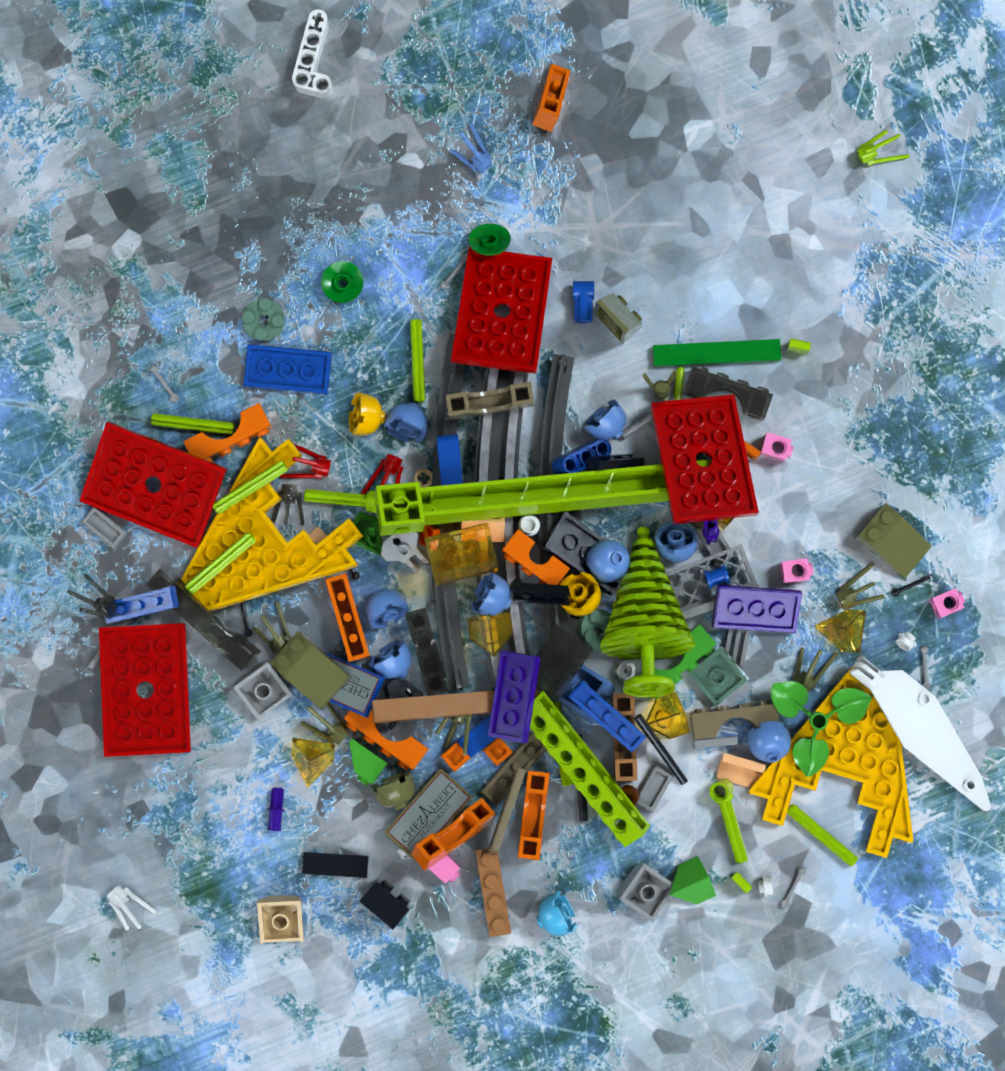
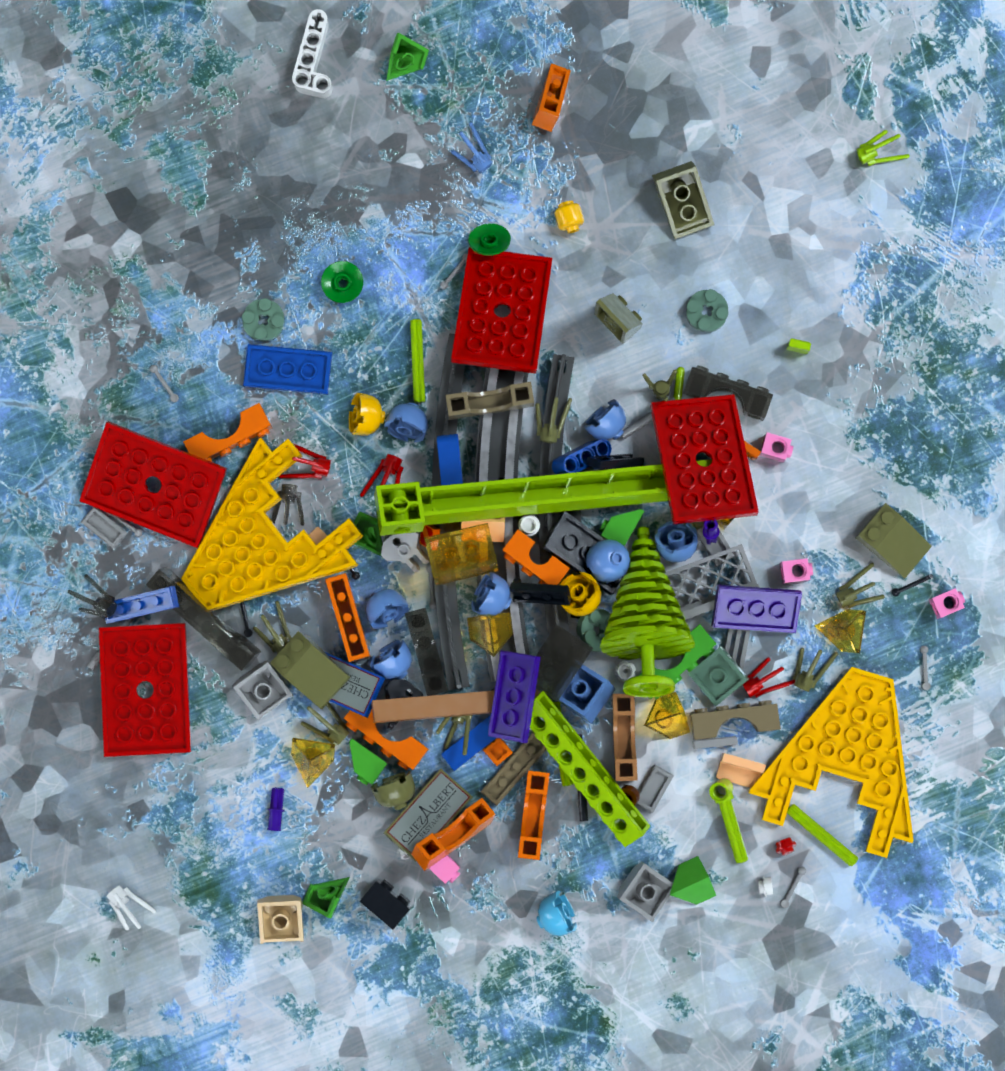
lime axle [151,413,235,435] -> none
lime axle [185,532,256,594] -> none
lime axle [213,460,288,514] -> none
black tile [302,852,369,878] -> none
lime axle [304,489,376,513] -> none
tan bush [414,469,432,488] -> none
orange tile [441,742,470,772] -> none
medium nougat arch [475,847,511,937] -> none
dark tan tile [488,768,526,855] -> none
blue tile [567,680,647,752] -> none
blue piece [573,281,594,324] -> none
black bar [634,714,688,785] -> none
green tile [653,339,781,367] -> none
blue bush [703,565,730,589] -> none
lime tile [730,872,752,894] -> none
medium blue cylinder [747,721,791,763] -> none
bright green plant [771,681,872,777] -> none
white wing [849,655,991,811] -> none
white plate [896,632,917,651] -> none
none -> light grey hinge [105,512,142,537]
none -> bright green slope [302,877,350,919]
none -> bright green slope [386,33,429,81]
none -> olive plant [535,397,572,443]
none -> yellow head [554,200,584,234]
none -> bright green slope [599,509,644,546]
none -> olive slope [652,161,715,239]
none -> sand green plate [686,289,728,333]
none -> red plant [742,657,796,698]
none -> red plate [775,837,797,856]

